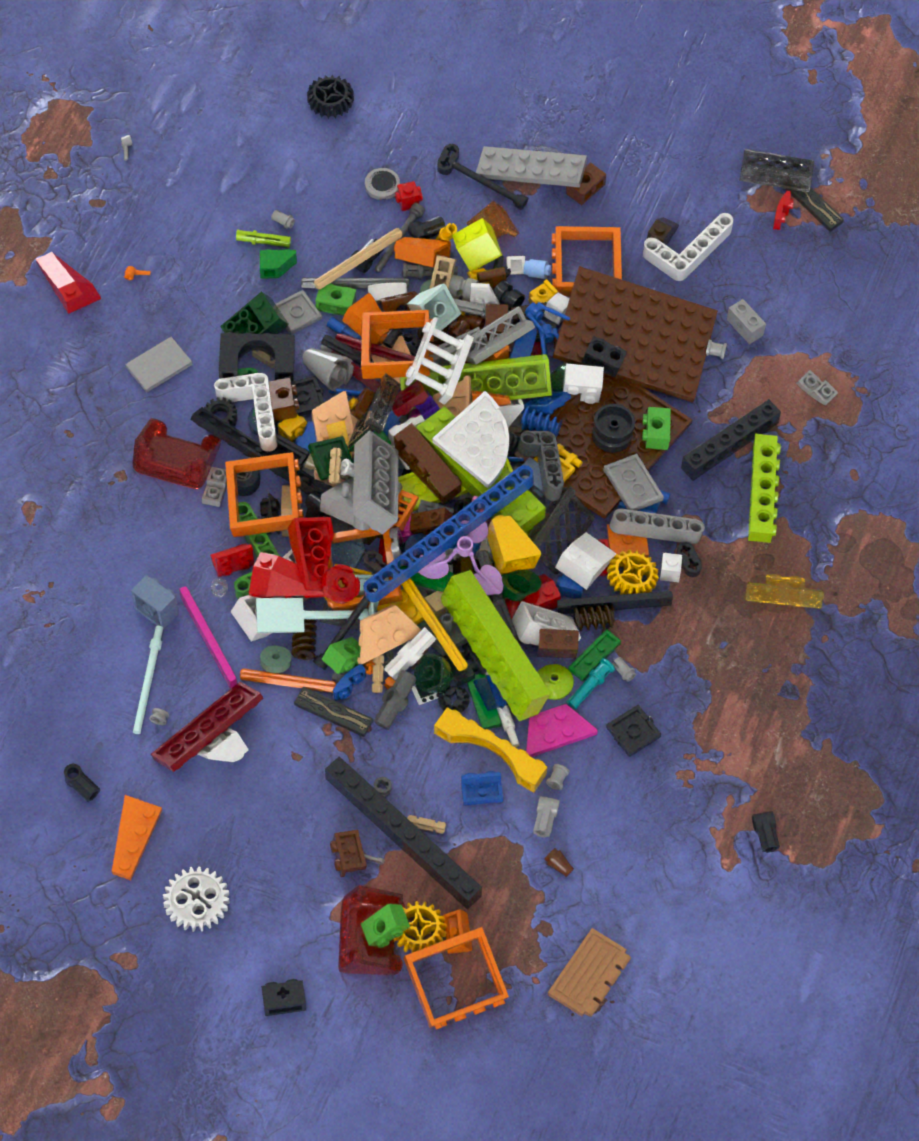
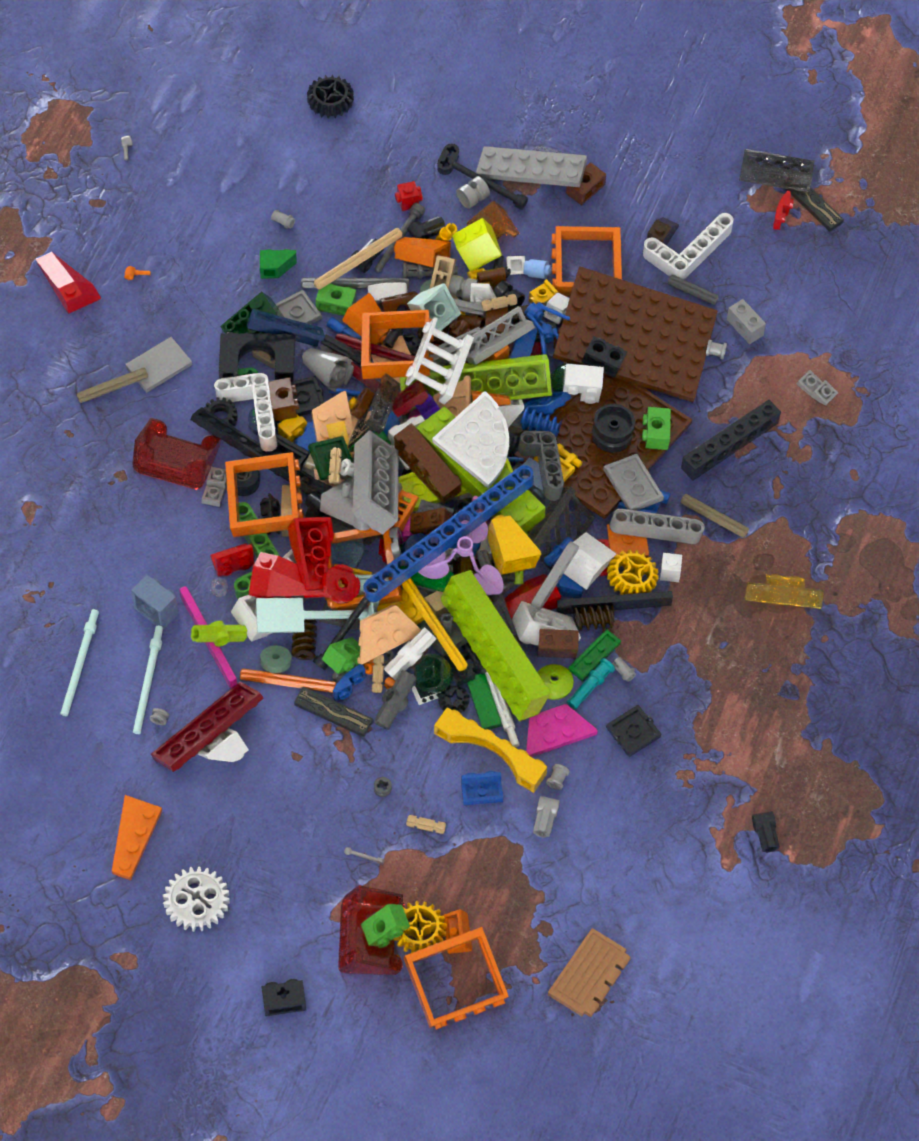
black piece [64,763,100,802] -> none
lime pin [236,229,291,248] -> none
black brick [325,756,482,910] -> none
reddish brown bracket [330,830,367,877] -> none
dark grey beam [363,550,387,574] -> none
tile [365,168,400,200] -> none
piece [473,675,508,711] -> none
dark green piece [502,569,542,602] -> none
reddish brown cone [544,848,574,877] -> none
black beam [676,542,702,577] -> none
lime brick [748,434,781,543] -> none
none -> light aqua bar [60,609,99,716]
none -> dark tan axle [77,368,148,403]
none -> lime piece [191,620,247,647]
none -> dark blue fence [247,309,325,347]
none -> light grey wheel [456,176,490,209]
none -> tan axle [481,294,517,311]
none -> light grey beam [531,541,579,610]
none -> blue axle [544,537,574,566]
none -> dark grey axle [668,275,719,305]
none -> dark tan axle [681,494,749,538]

